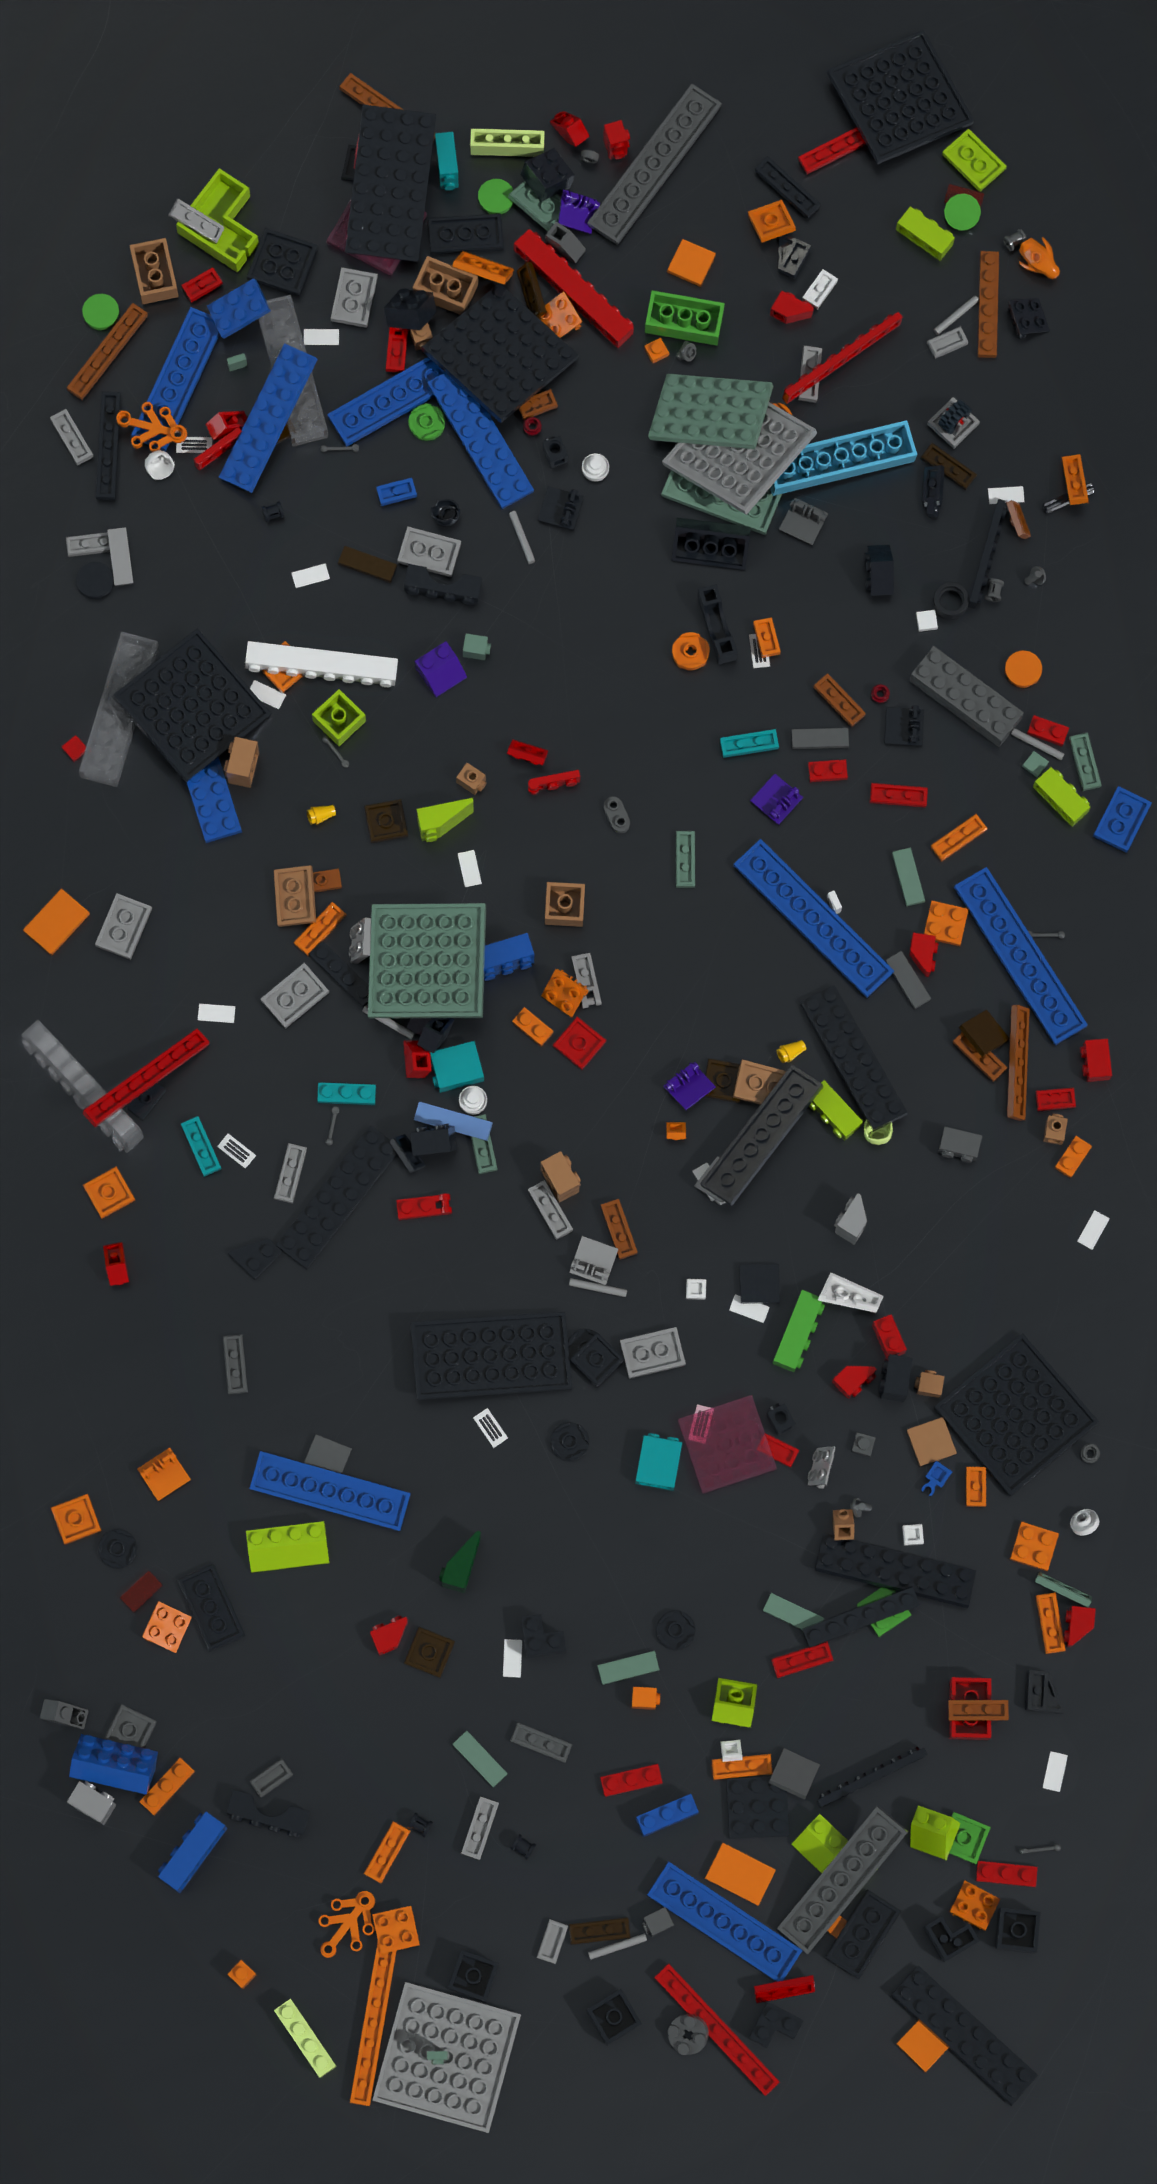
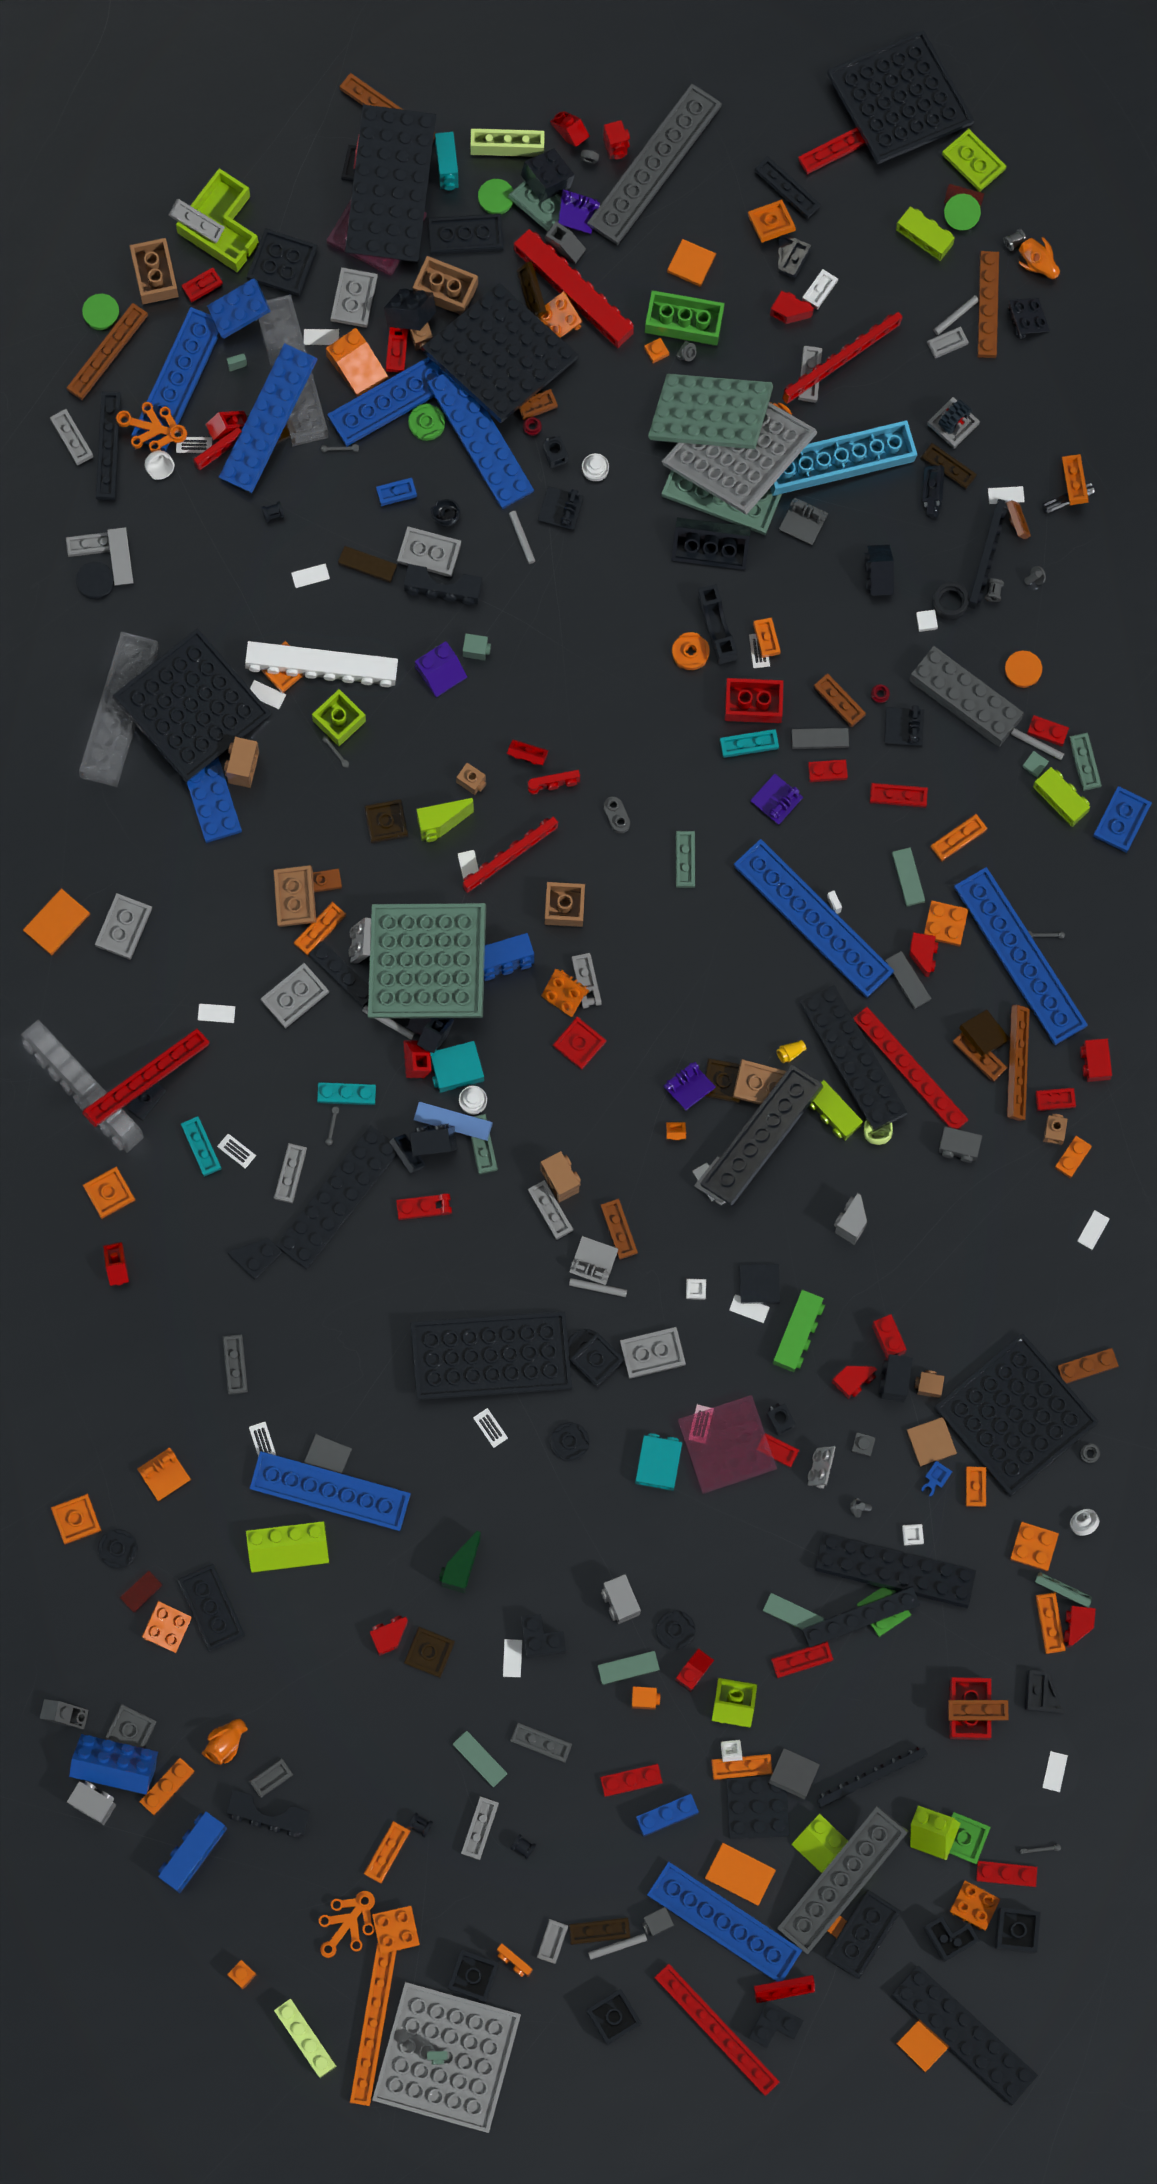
red tile [62,735,88,762] -> none
yellow cone [307,805,336,825] -> none
orange tile [452,251,514,284] -> none
orange plate [512,1007,554,1047] -> none
dark grey plate [668,2013,709,2055] -> none
white wing [818,1273,884,1313] -> none
medium nougat brick [833,1509,854,1540] -> none
none -> orange animal [202,1719,248,1765]
none -> sticker [249,1422,276,1457]
none -> orange slope [326,328,389,397]
none -> red plate [463,816,558,893]
none -> orange plate [497,1944,533,1977]
none -> light grey brick [601,1574,641,1624]
none -> red slope [675,1648,714,1692]
none -> red brick [725,678,783,723]
none -> red plate [854,1007,969,1130]
none -> dark orange plate [1057,1348,1119,1384]

